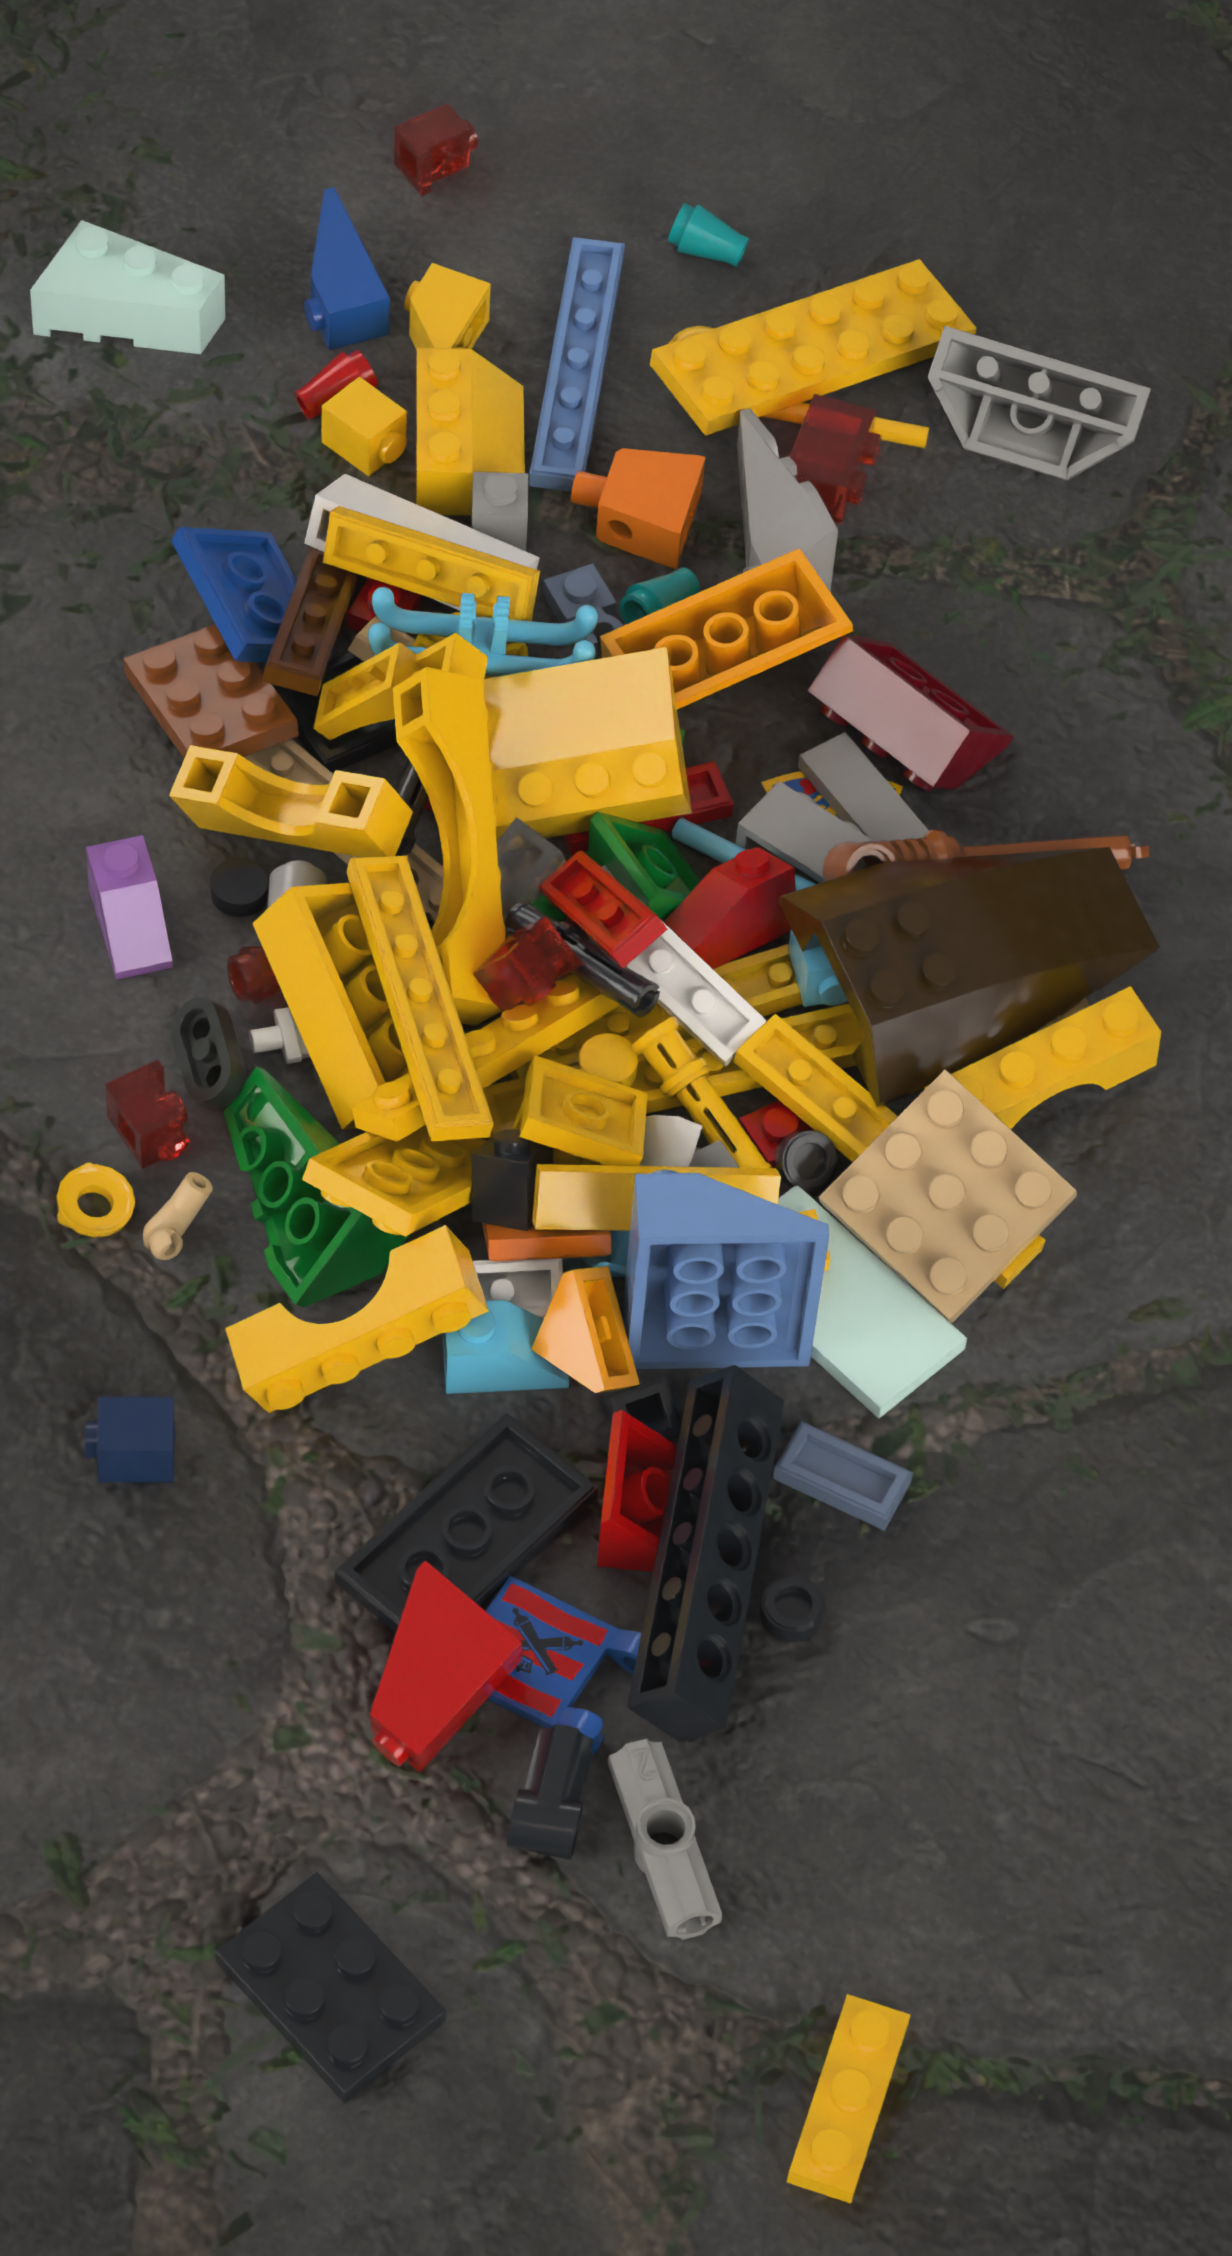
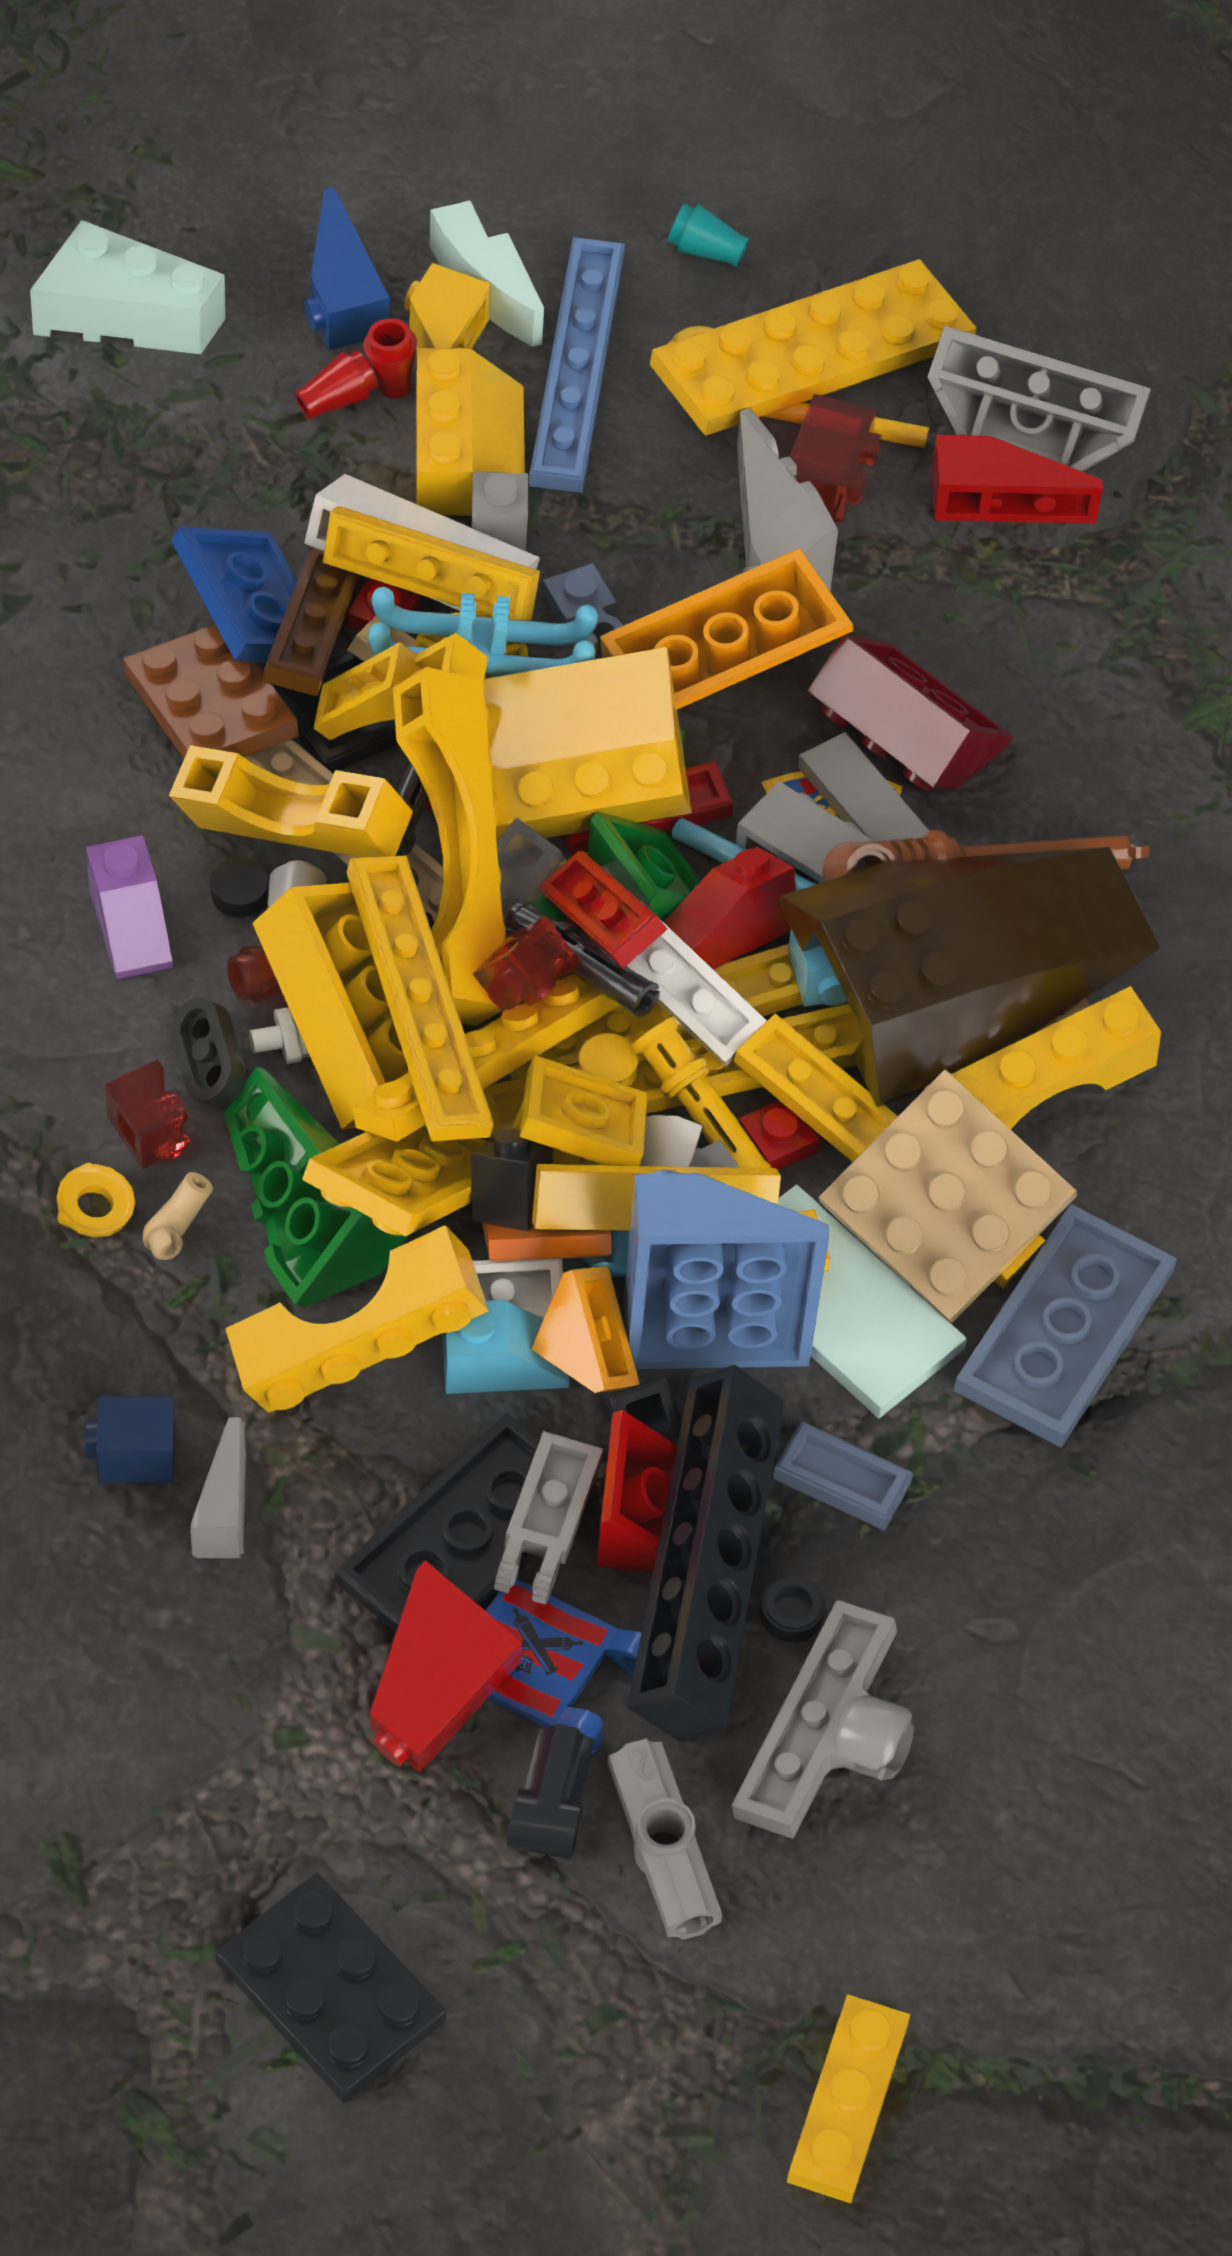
yellow brick [322,377,407,477] -> none
clear red brick [394,103,478,196] -> none
orange torso [571,448,706,569] -> none
teal cone [619,567,700,624] -> none
black tile [775,1130,838,1191] -> none
none -> light grey slope [190,1417,246,1558]
none -> red cone [363,318,417,399]
none -> light aqua slope [429,201,544,347]
none -> light grey hinge [494,1431,604,1605]
none -> light grey plate [731,1600,914,1839]
none -> red slope [931,434,1103,524]
none -> sand blue plate [954,1204,1177,1448]

